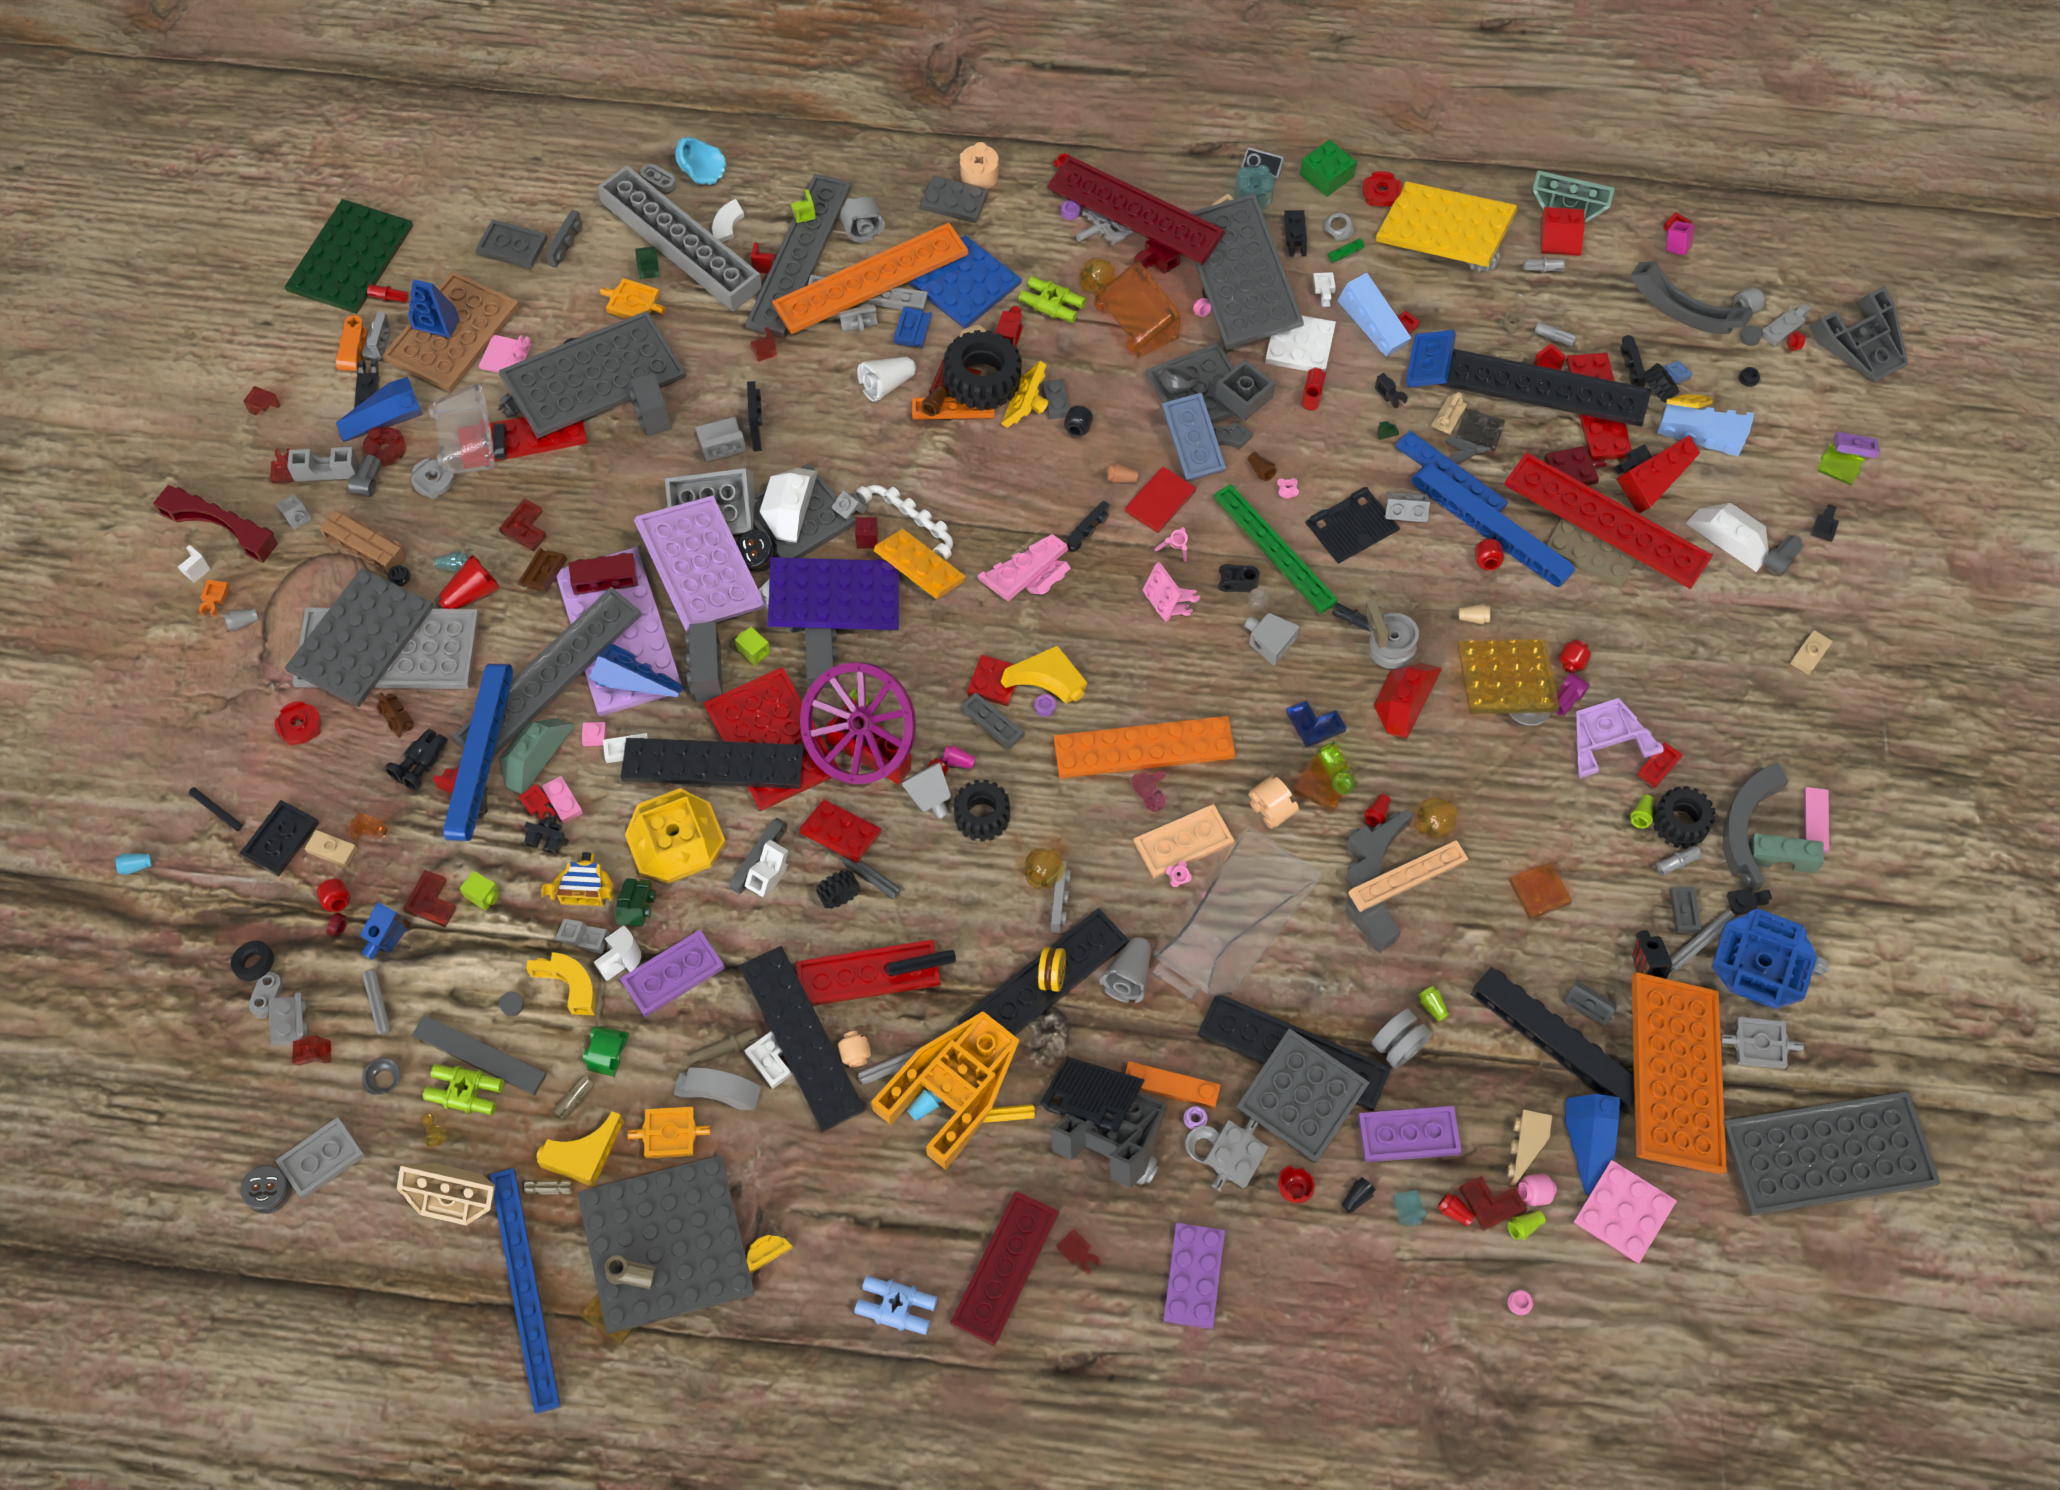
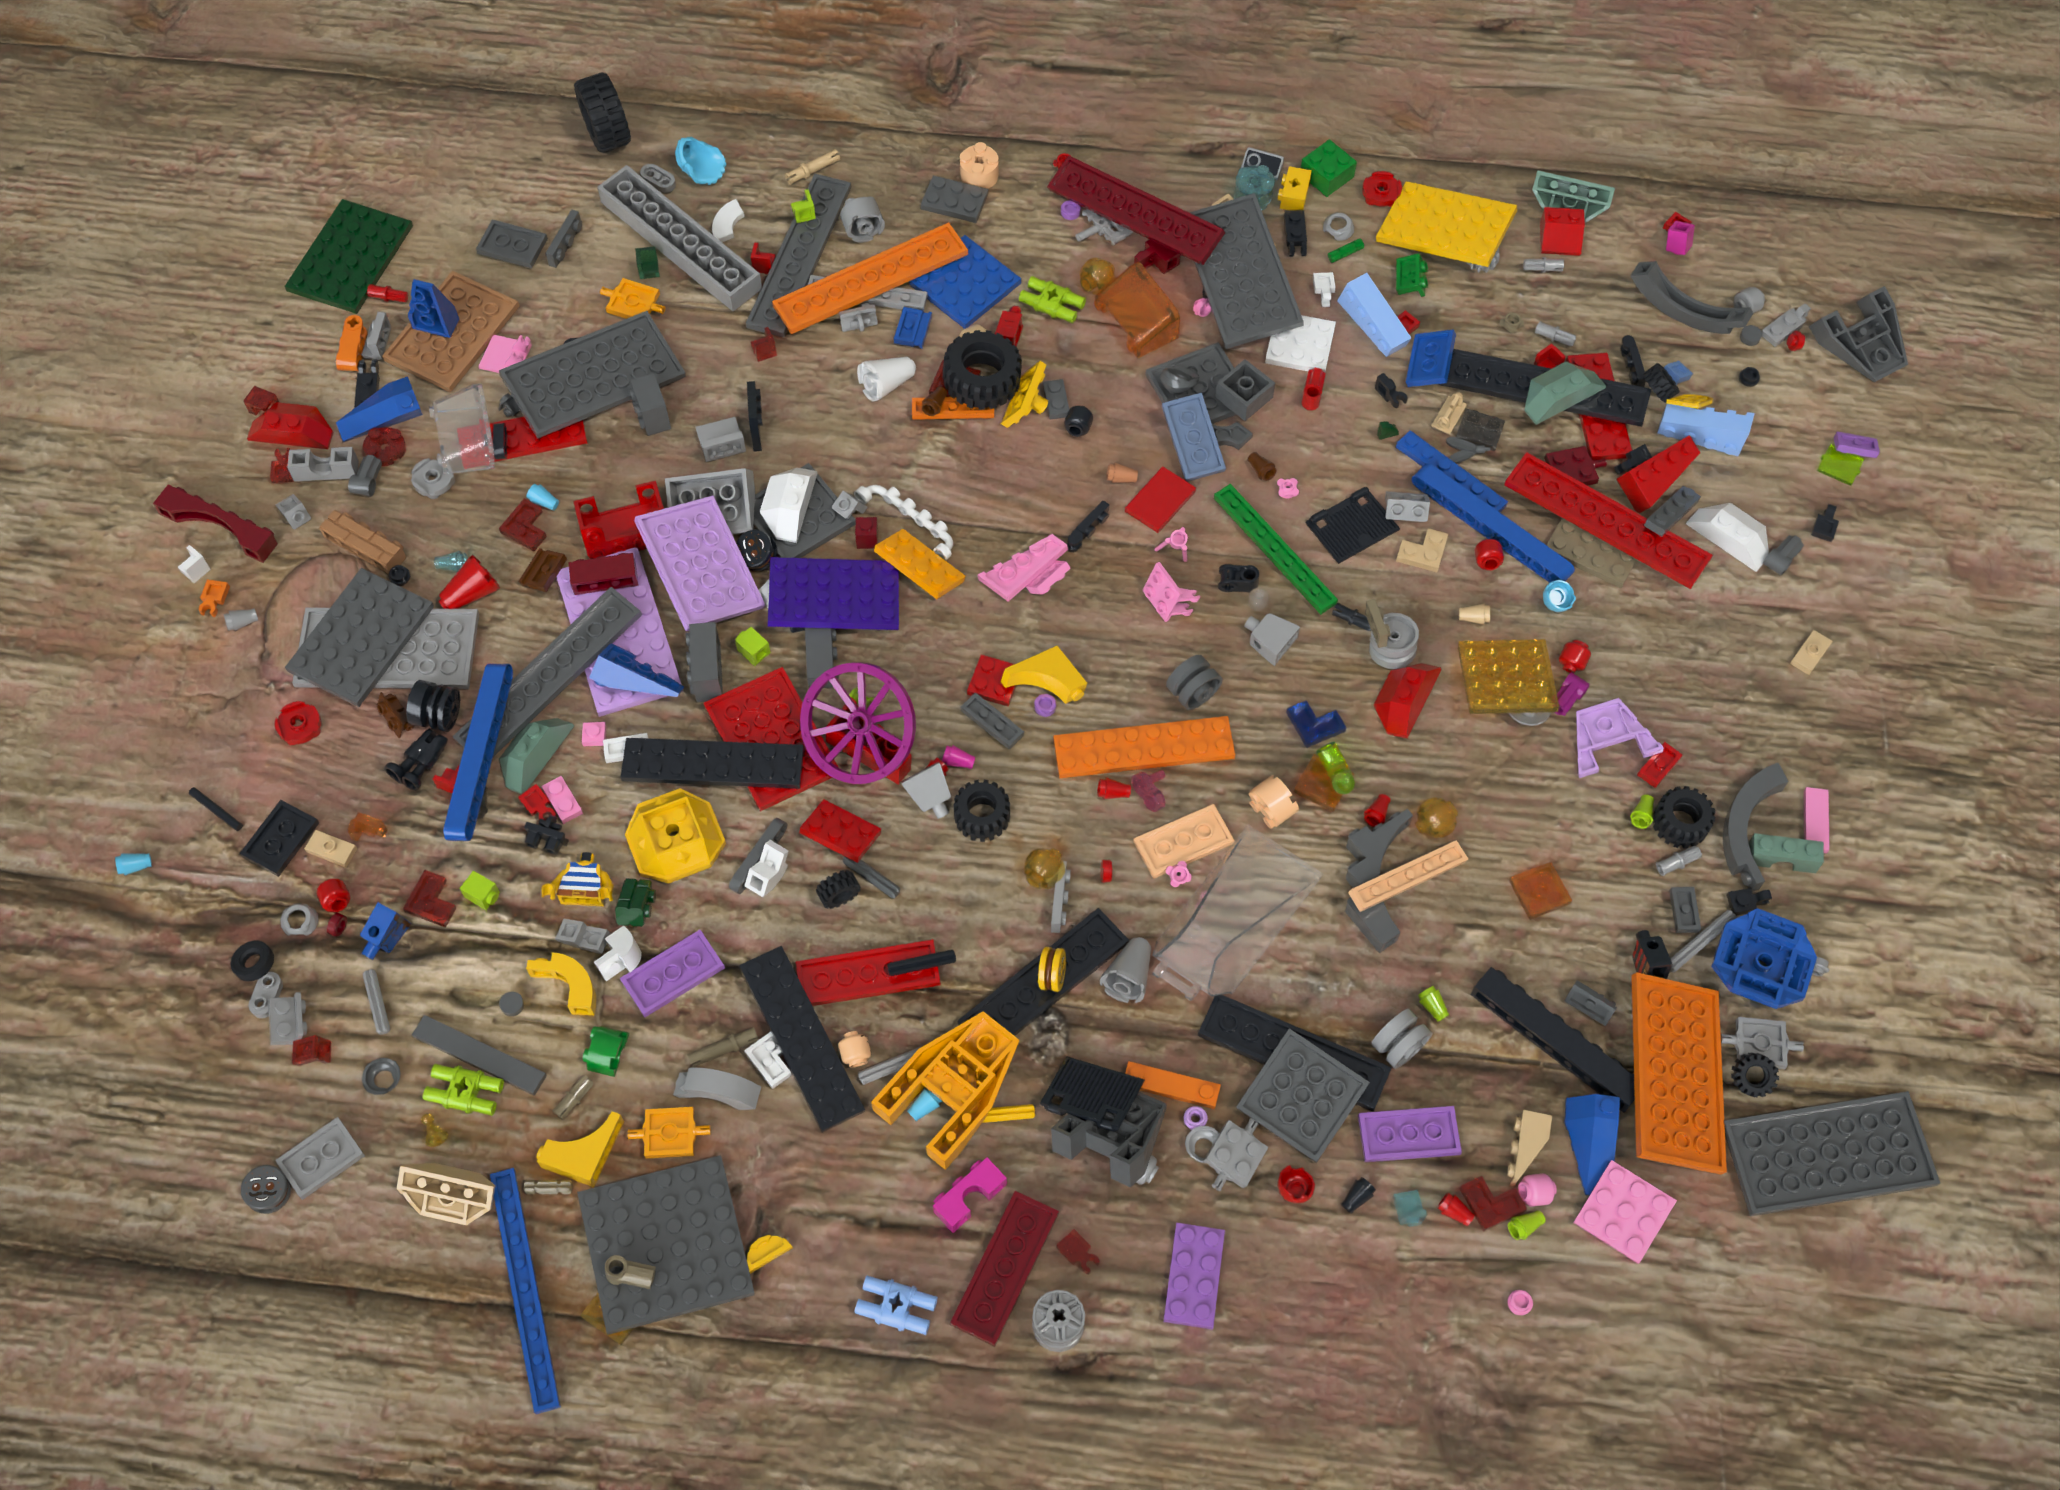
none -> red wedge [247,402,334,449]
none -> light grey piece [280,903,319,936]
none -> black wheel [406,680,461,732]
none -> medium azure cone [526,484,560,511]
none -> red windscreen [573,480,664,559]
none -> black tyre [574,72,631,153]
none -> tan pin [785,149,840,185]
none -> dark pink arch [933,1157,1007,1233]
none -> light grey wheel [1032,1290,1085,1352]
none -> red cone [1097,777,1131,799]
none -> red tile [1101,860,1112,882]
none -> dark grey wheel [1166,655,1223,710]
none -> yellow brick [1277,166,1312,210]
none -> green bracket [1396,253,1428,297]
none -> tan plate [1396,528,1448,572]
none -> sand green wedge [1524,362,1606,425]
none -> medium azure hair [1543,580,1576,612]
none -> dark grey plate [1644,486,1701,537]
none -> black tyre [1731,1052,1779,1098]

